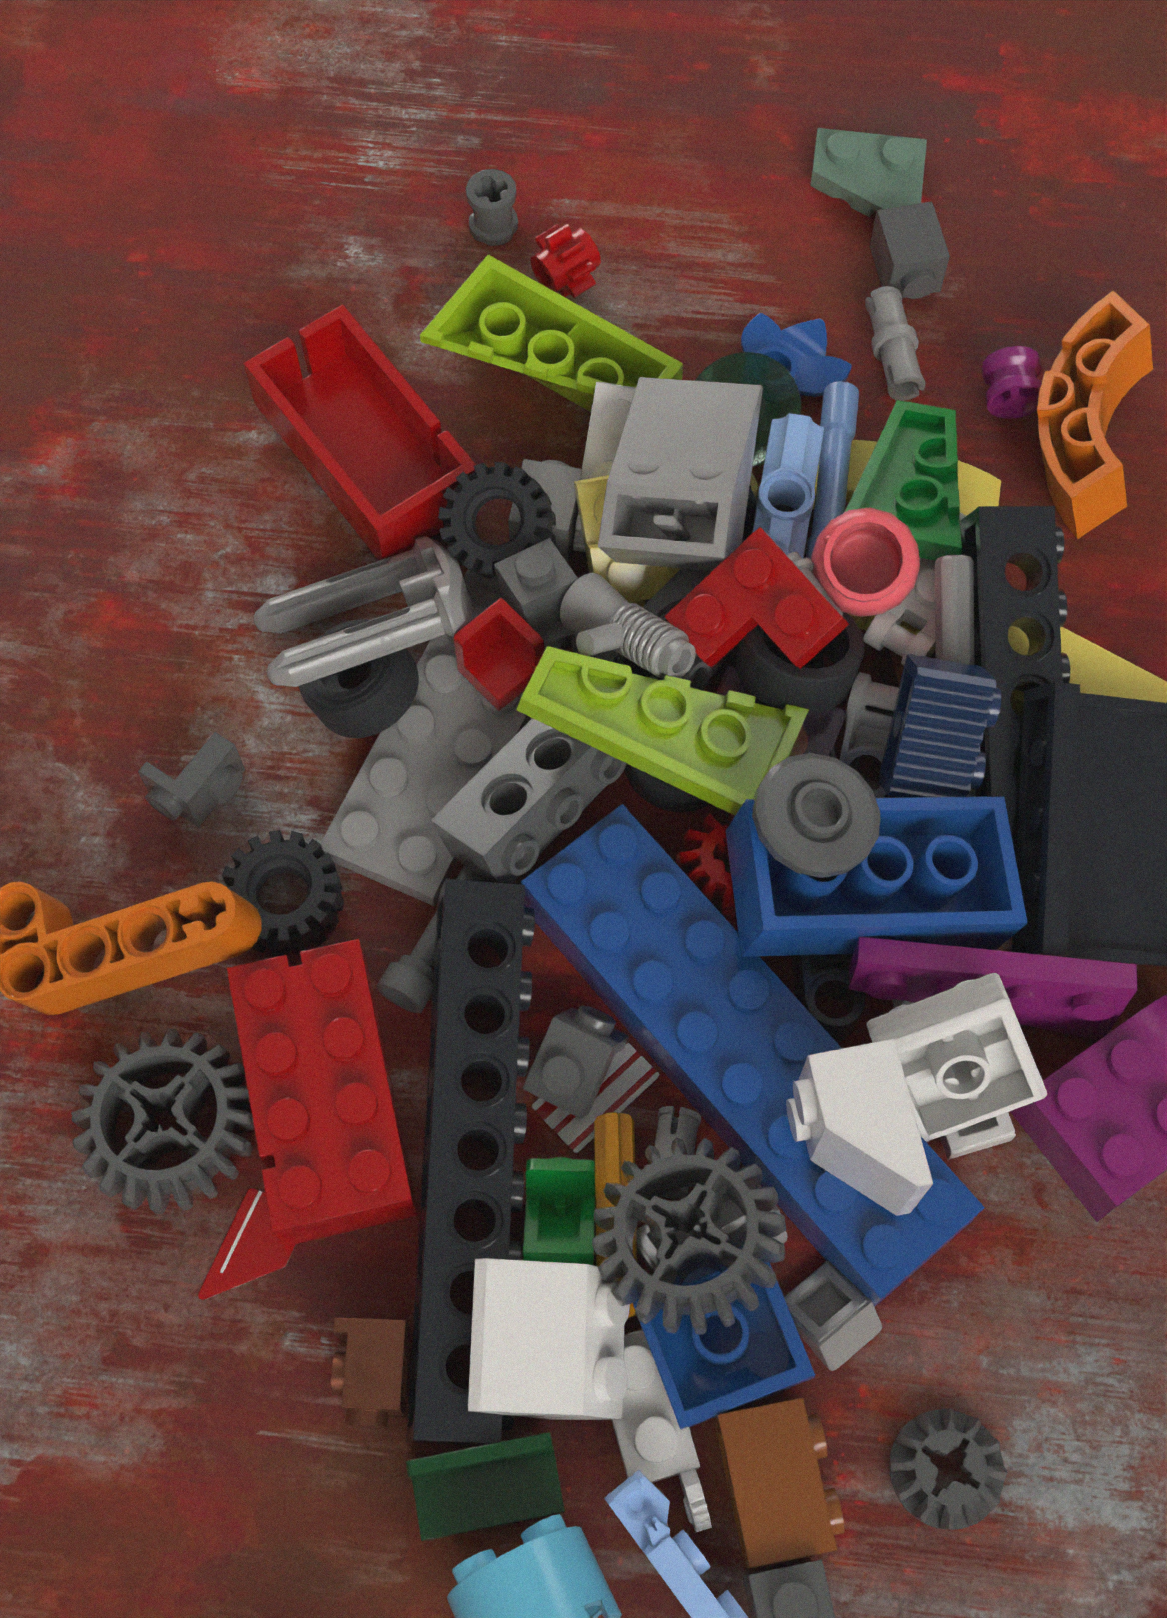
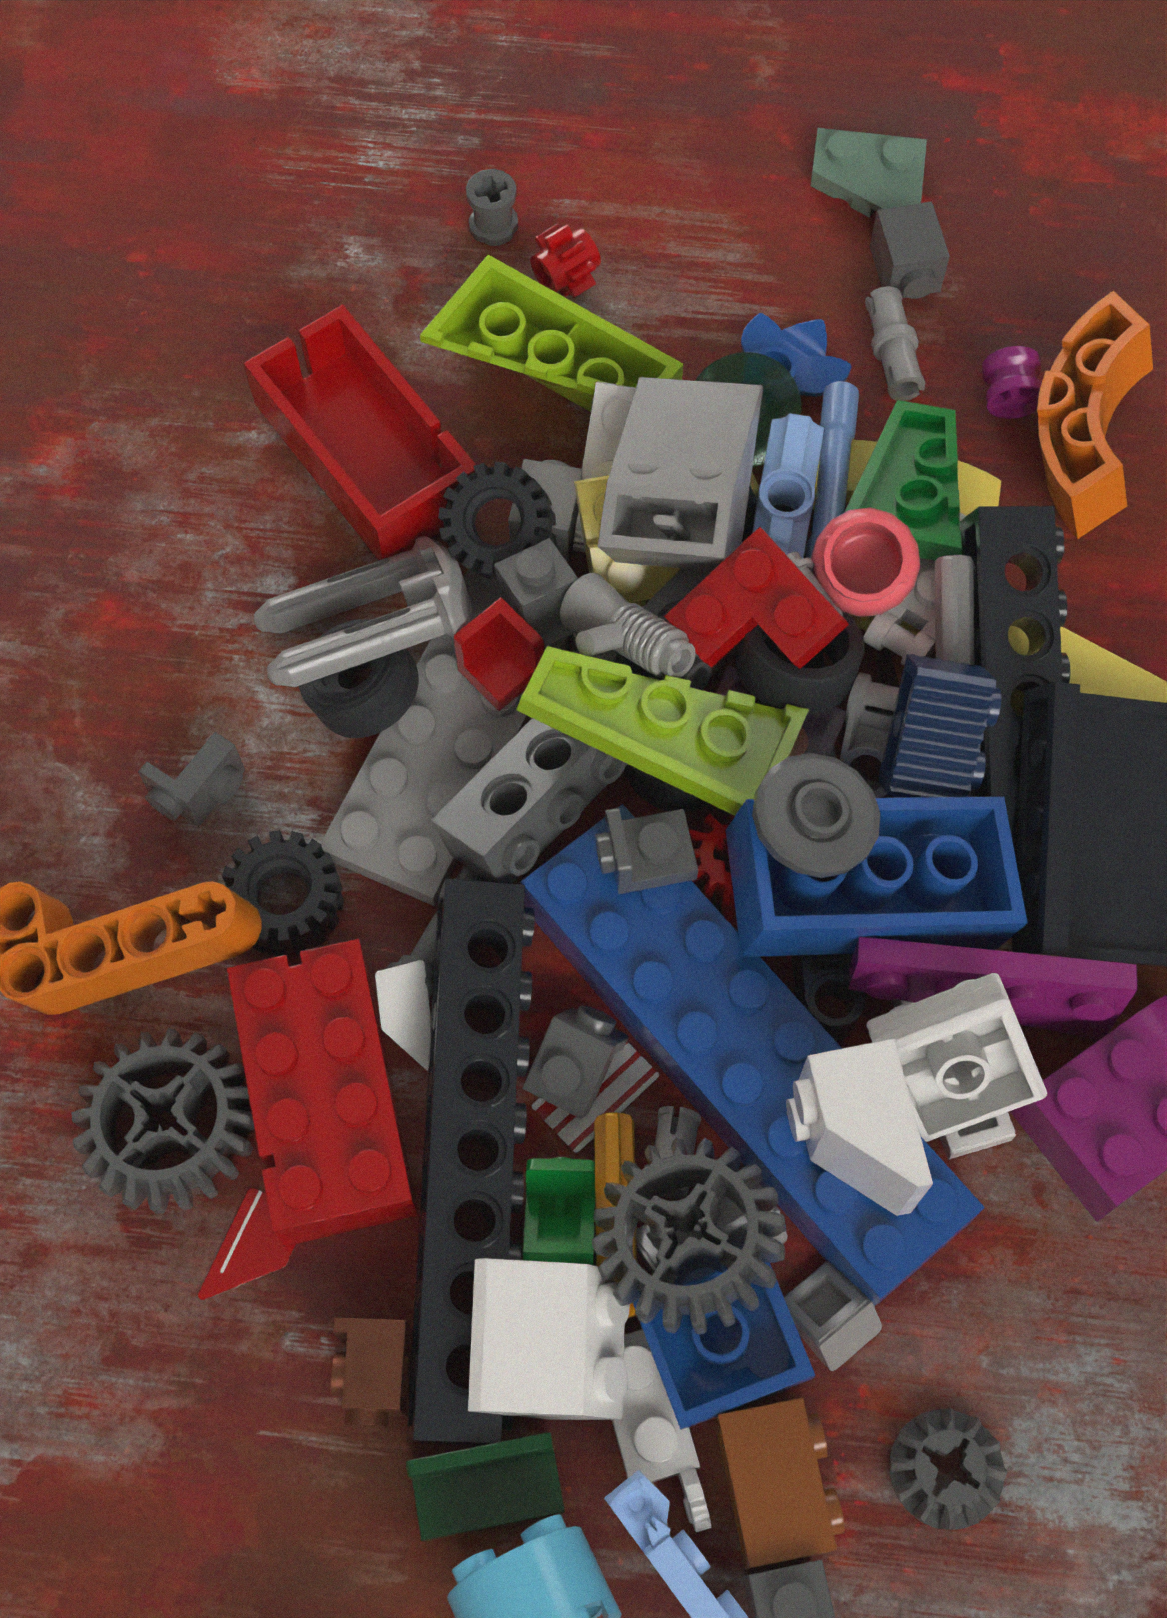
none -> white sticker [375,960,431,1071]
none -> dark grey bracket [595,808,698,894]

